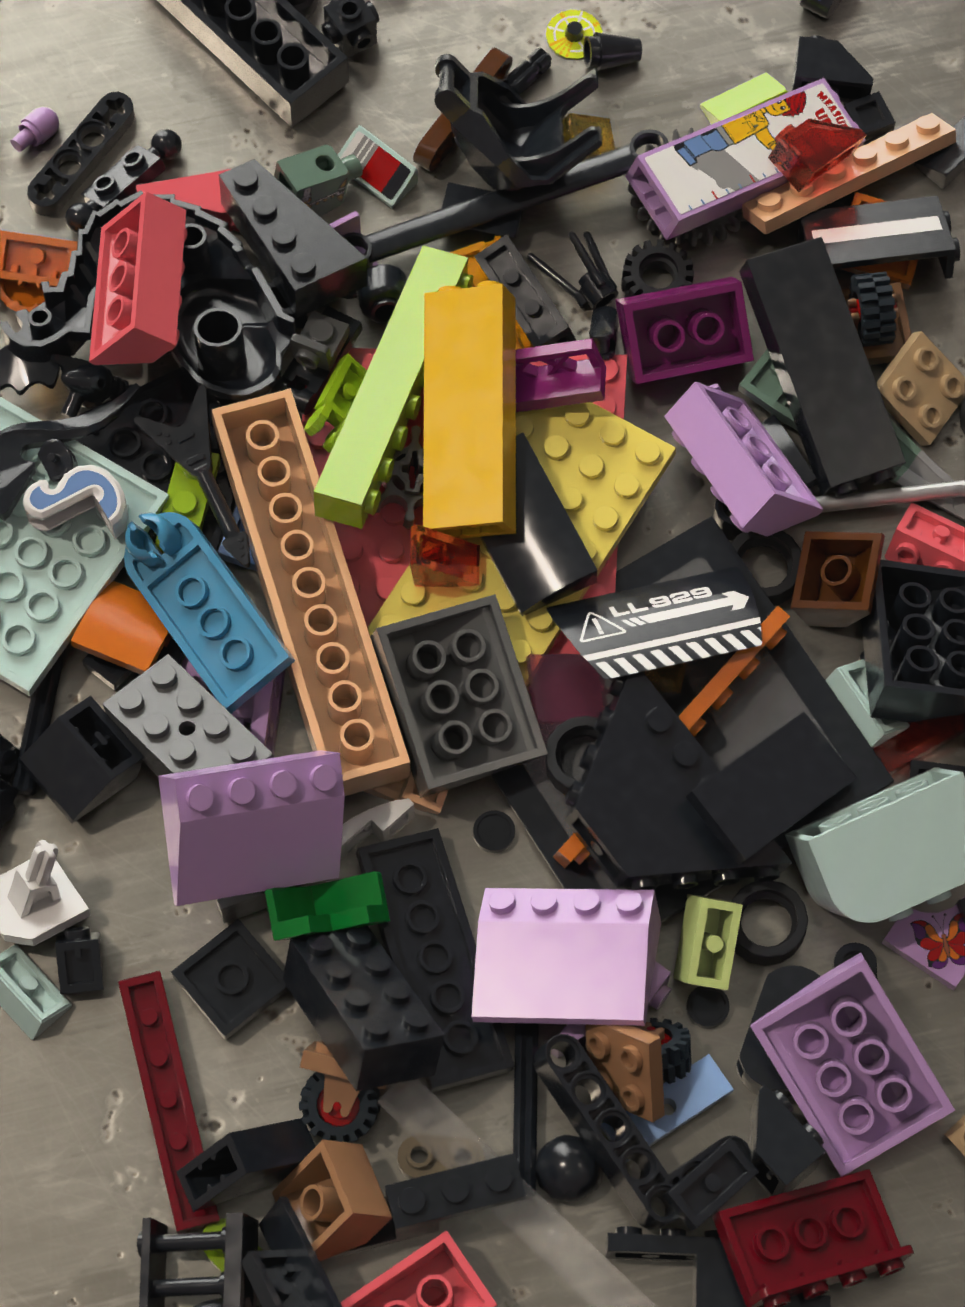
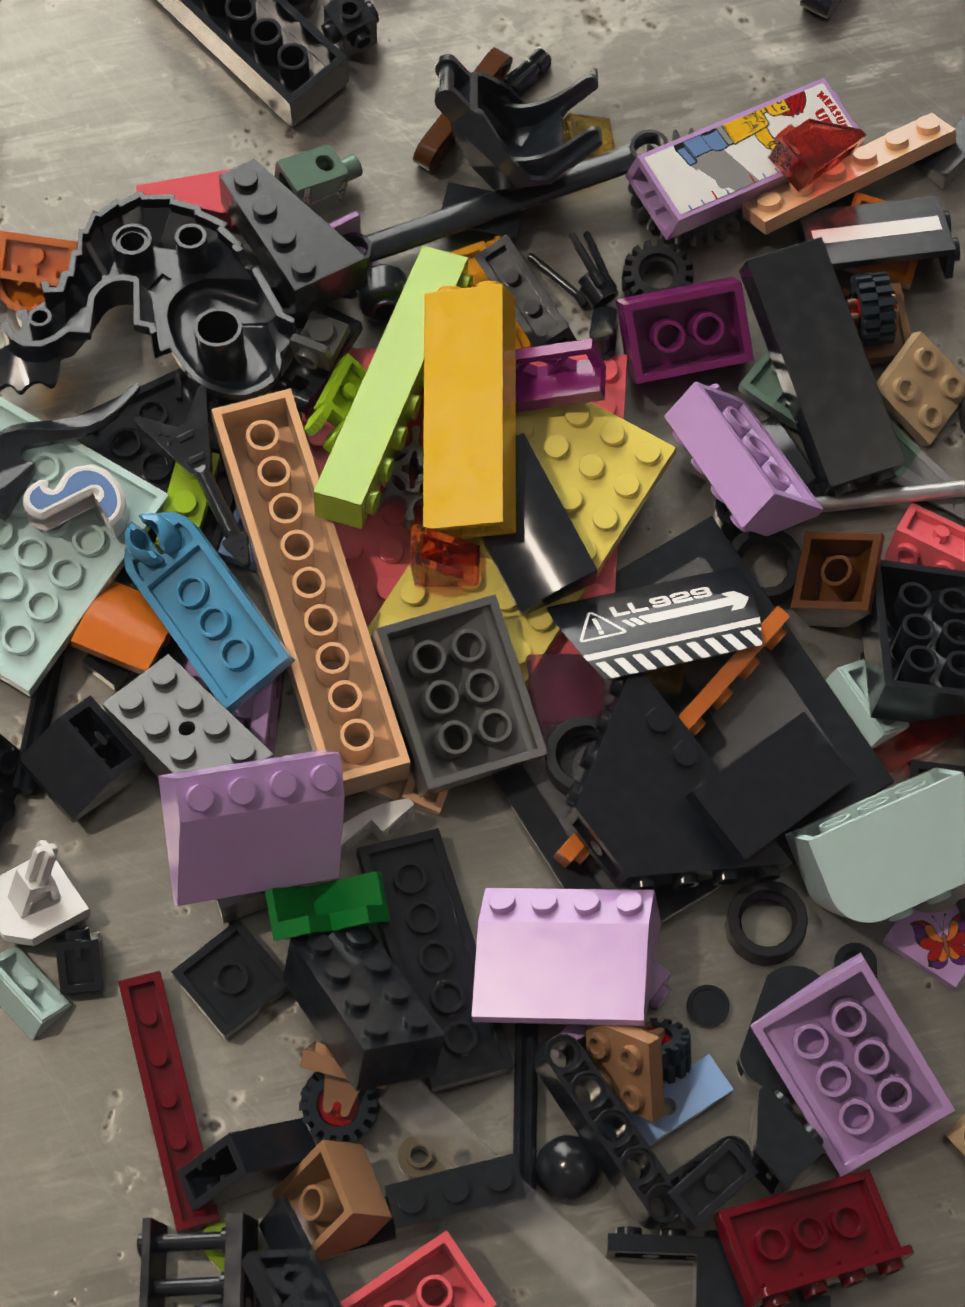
lavender cylinder [11,107,59,152] -> none
black beam [27,92,135,216] -> none
black piece [37,438,78,482] -> none
black piece [51,354,133,418] -> none
black plate [65,129,182,234] -> none
coral slope [89,191,187,365] -> none
slope [338,125,418,209] -> none
black piece [473,810,515,853] -> none
neon yellow piece [546,9,603,60] -> none
black cone [583,32,642,71] -> none
yellowish green brick [673,894,743,990] -> none
lime slope [700,72,788,125] -> none
black slope [792,36,873,103] -> none
black plate [844,91,896,141] -> none

